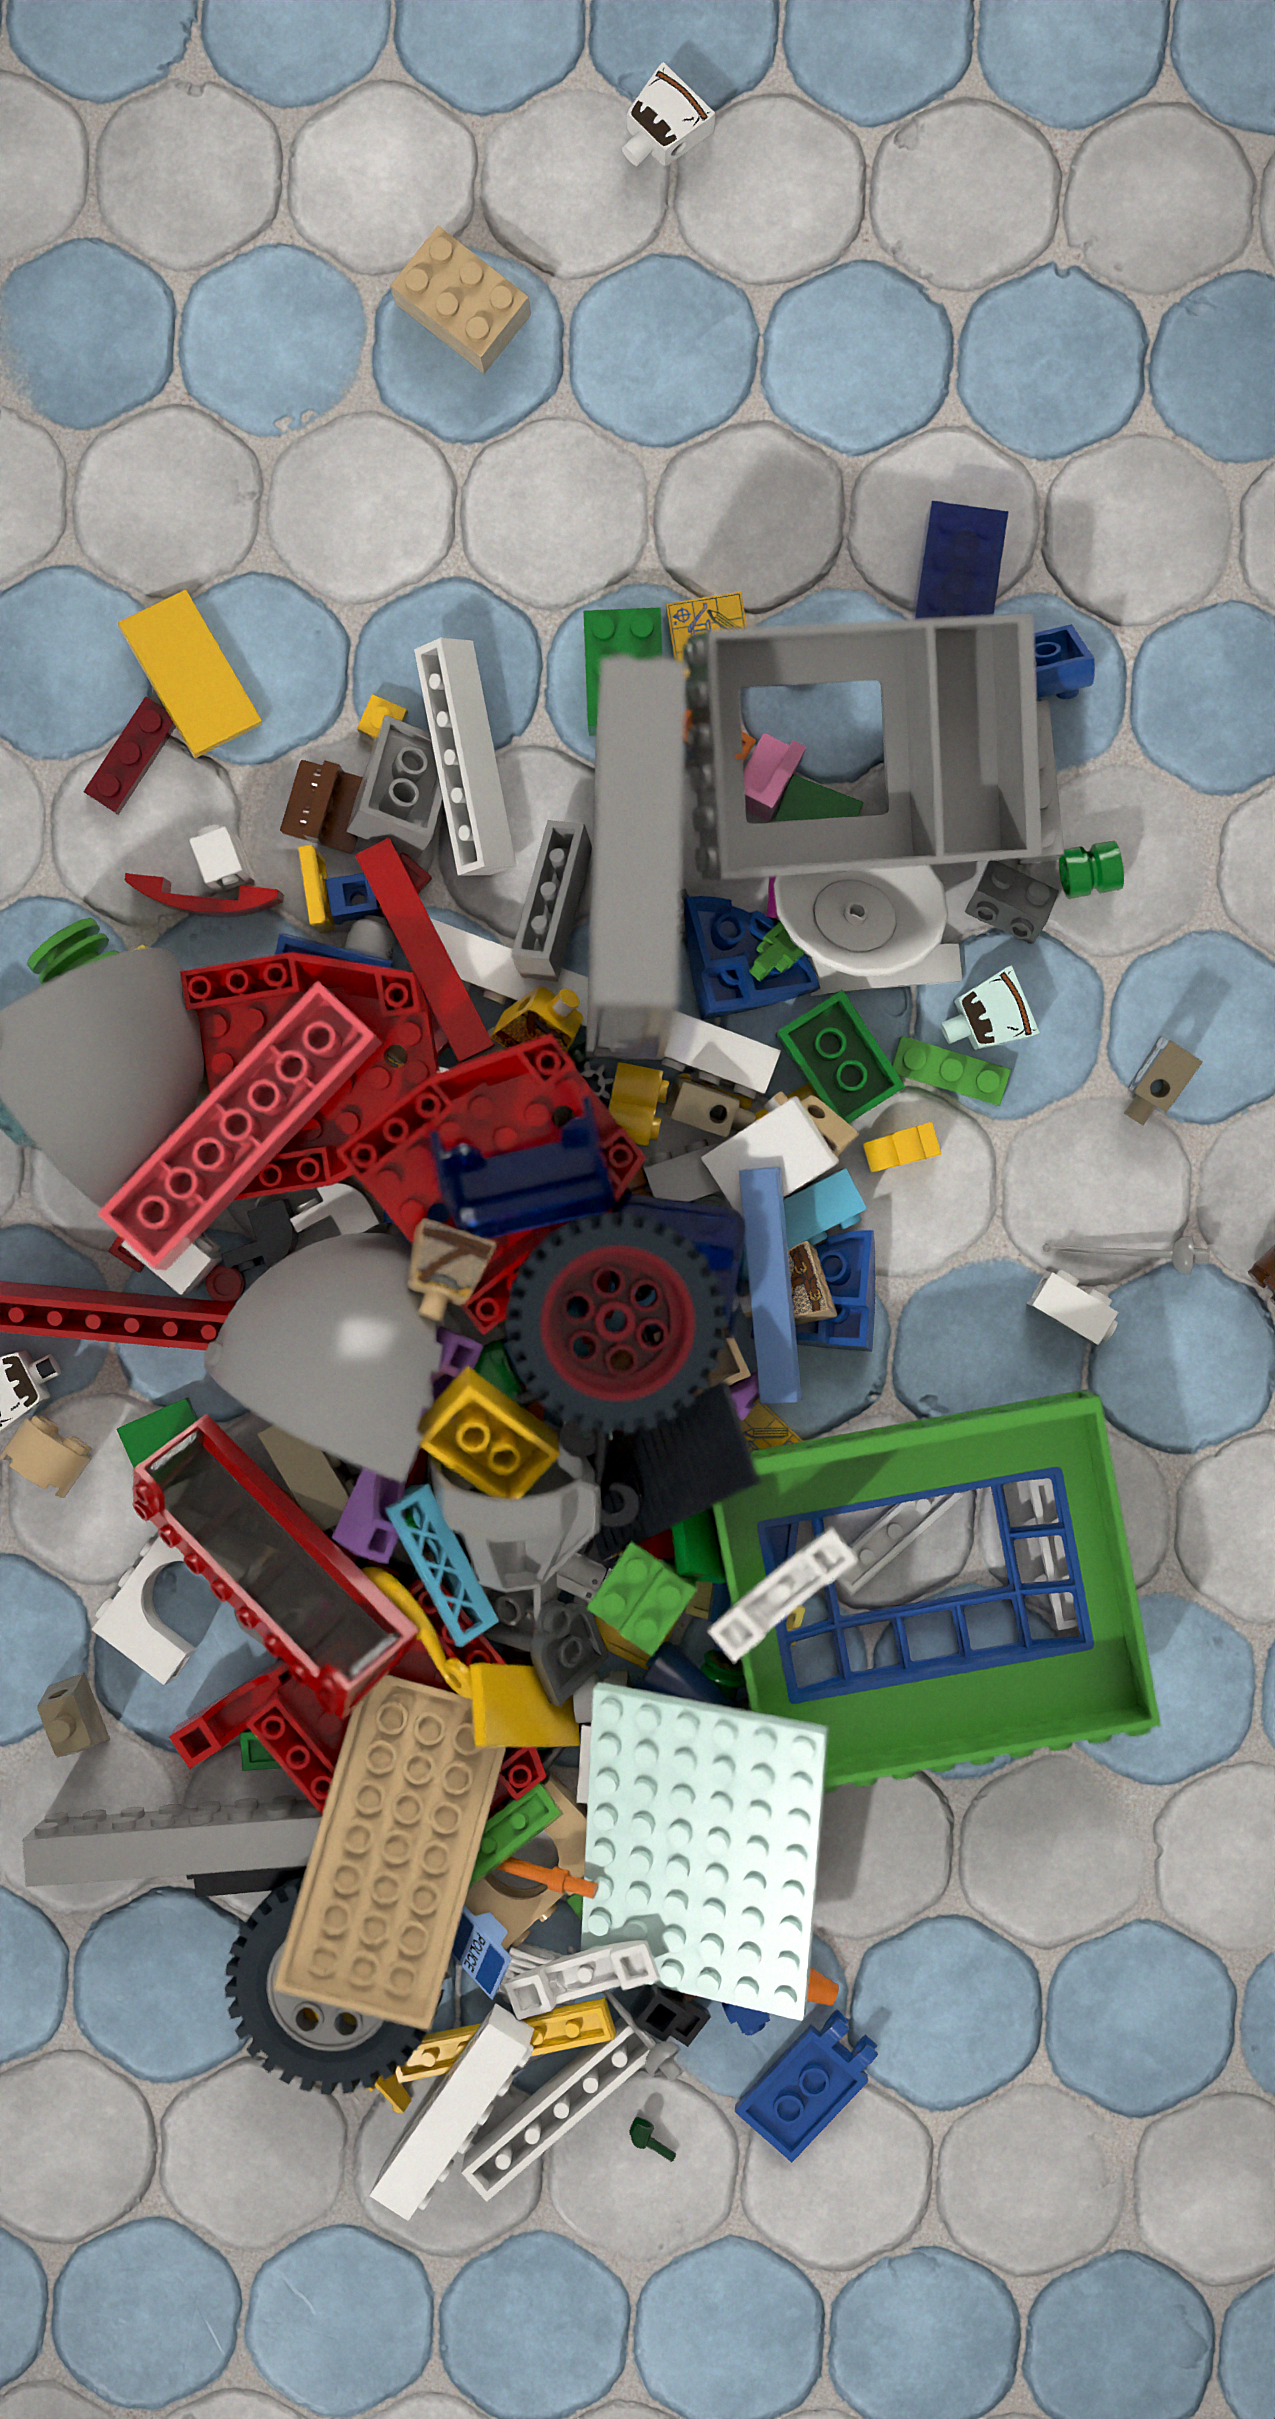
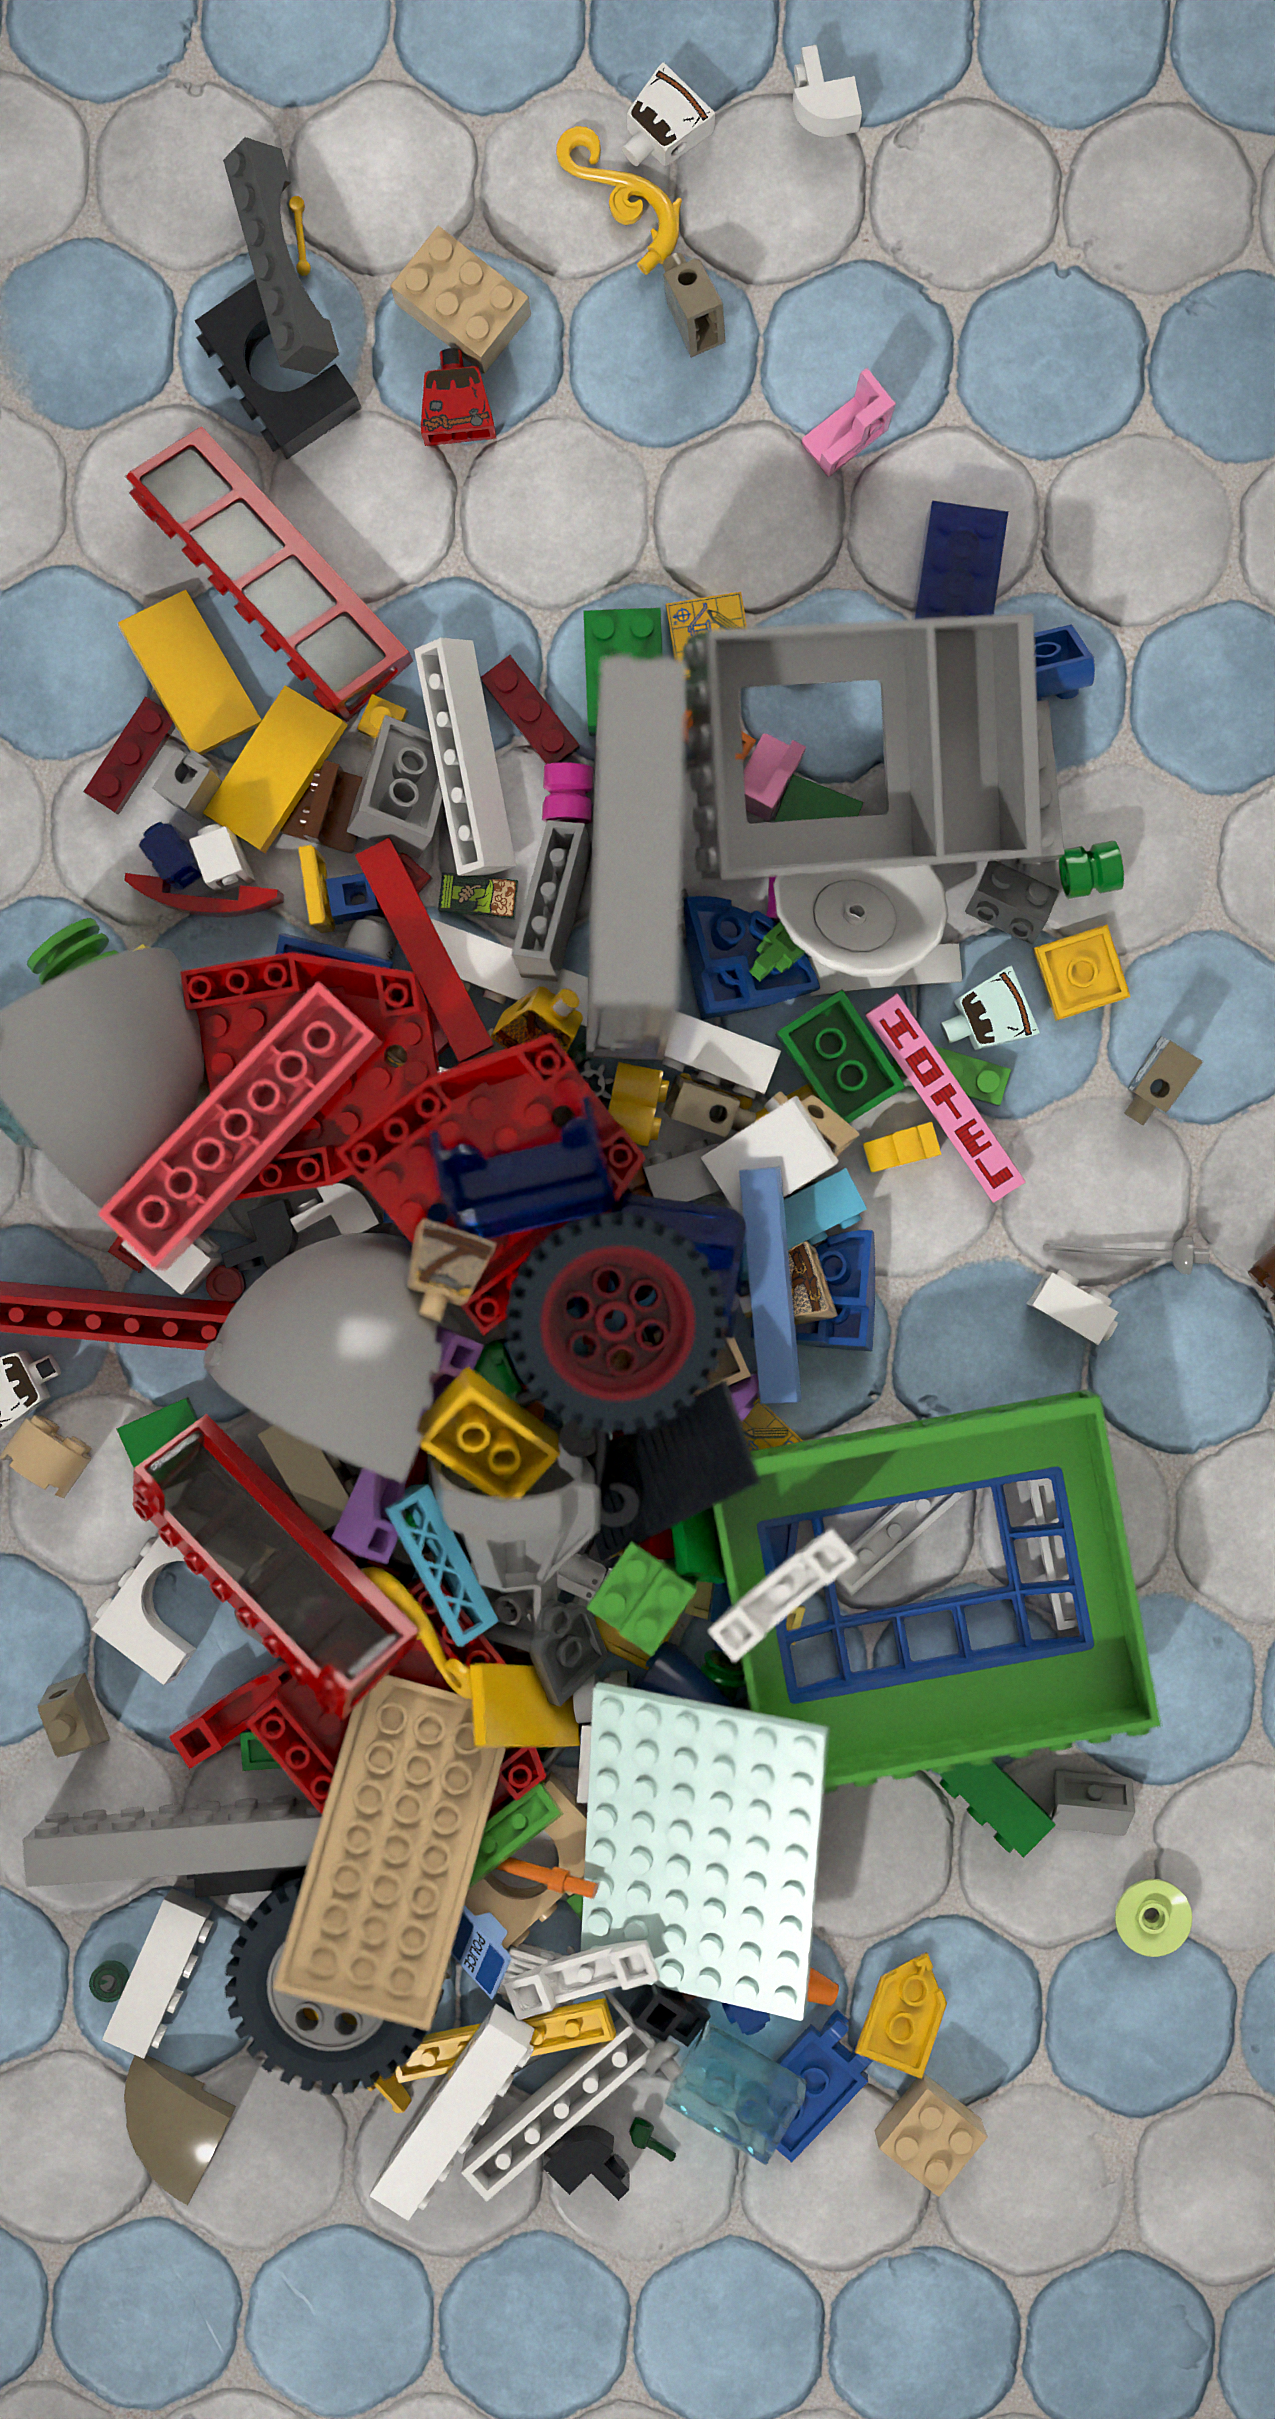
none -> clear green tile [89,1960,130,2003]
none -> white brick [102,1888,214,2059]
none -> dark tan brick [124,2055,236,2205]
none -> window [125,426,413,723]
none -> clear blue brick [138,822,202,890]
none -> light grey brick [152,749,222,822]
none -> black arch [194,279,362,459]
none -> yellow tile [203,685,348,853]
none -> dark grey arch [223,137,339,375]
none -> yellow hinge [289,196,311,276]
none -> red torso [421,348,497,446]
none -> tile [438,872,519,920]
none -> dark red plate [480,655,580,765]
none -> dark pink wheel [542,763,593,824]
none -> black brick [542,2125,630,2201]
none -> yellow plant [556,126,682,275]
none -> dark tan torso [663,253,726,357]
none -> clear light blue brick [664,2021,807,2165]
none -> white brick [792,45,862,137]
none -> bright pink panel [802,368,896,477]
none -> yellow tile [855,1952,947,2079]
none -> bright pink tile [865,992,1025,1203]
none -> tan brick [875,2073,988,2197]
none -> green brick [924,1761,1056,1858]
none -> yellow tile [1033,924,1131,1021]
none -> light grey panel [1051,1770,1135,1836]
none -> yellowish green dish [1115,1879,1192,1957]

